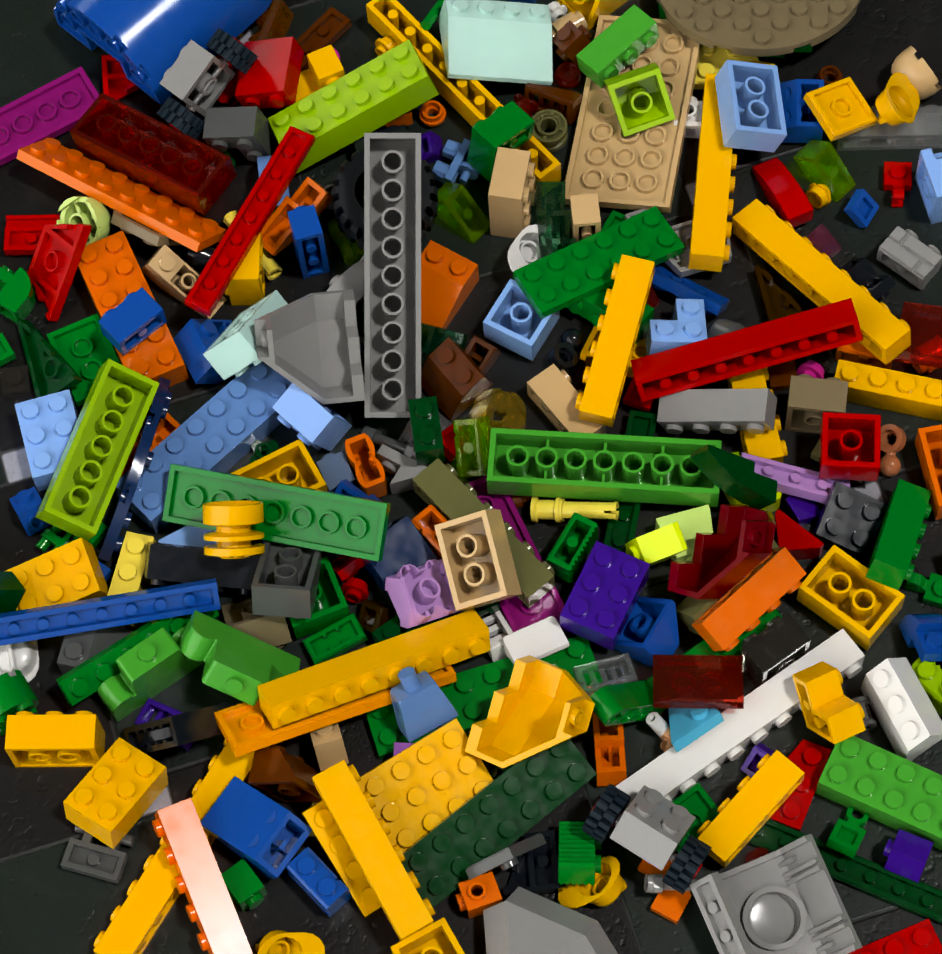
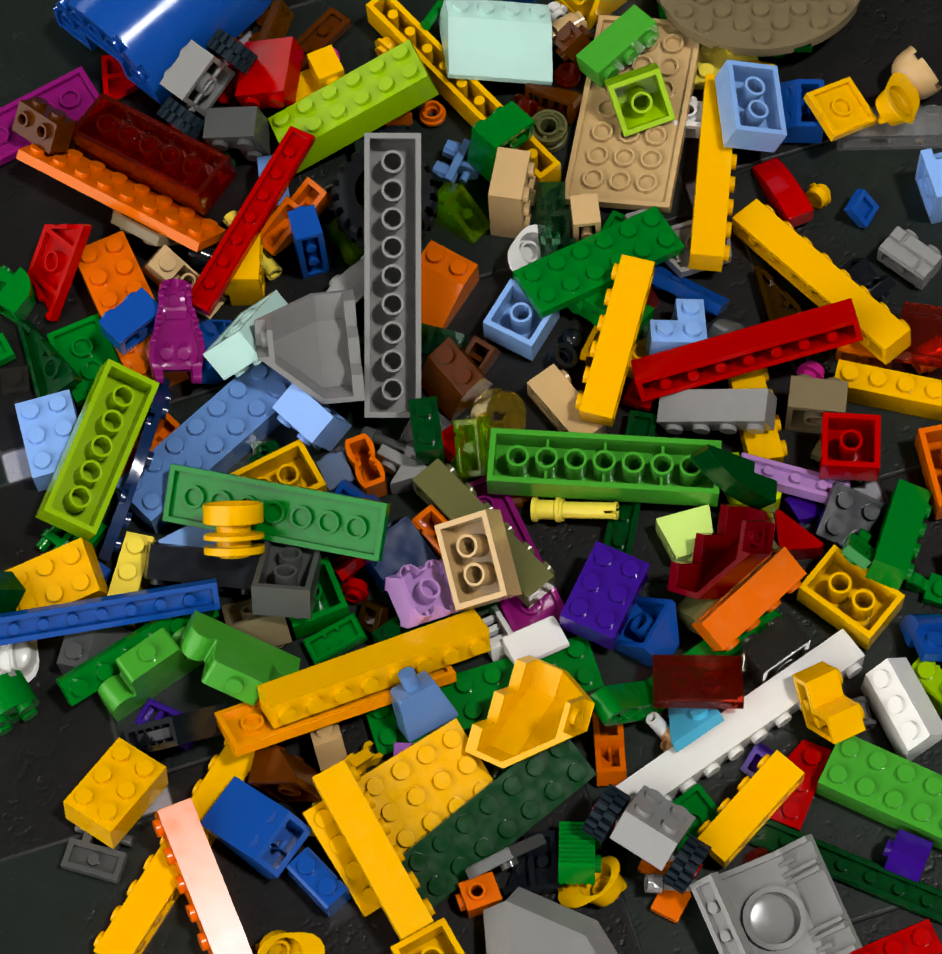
red plate [3,214,60,255] -> none
yellow brick [5,711,105,767] -> none
blue bracket [9,486,51,536] -> none
yellowish green cylinder [56,196,111,246] -> none
green brick [221,858,267,912] -> none
dark purple slope [421,131,446,164] -> none
green brick [546,513,598,583] -> none
clear slope [573,653,638,695] -> none
neon yellow slope [625,522,688,566] -> none
reddish brown tile [767,360,797,391] -> none
clear neon green slope [793,140,856,202] -> none
clear pink slope [807,224,841,259] -> none
reddish brown plate [816,65,843,86] -> none
green plate [826,806,869,859] -> none
nougat plate [880,424,906,477] -> none
red plate [883,161,912,208] -> none
none -> reddish brown brick [12,97,76,154]
none -> magenta animal [149,279,205,385]
none -> yellow plate [344,741,383,776]
none -> green plate [841,527,875,570]

